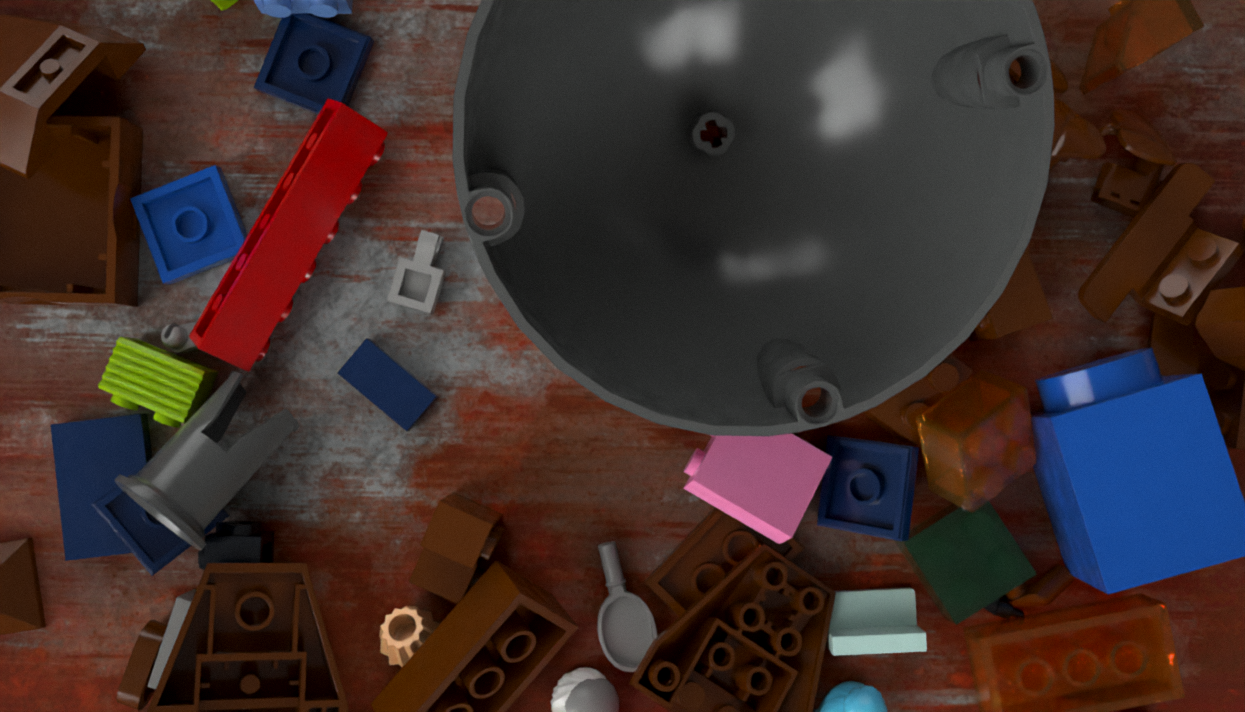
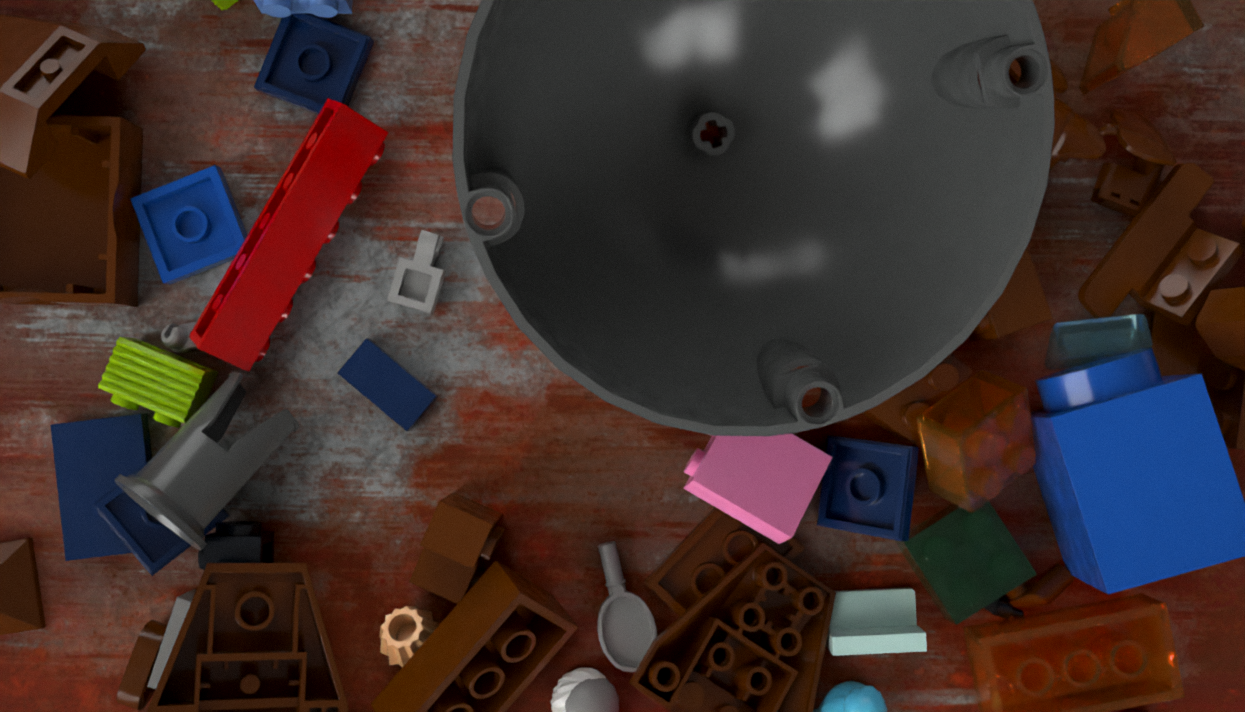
none -> clear light blue slope [1045,314,1153,370]

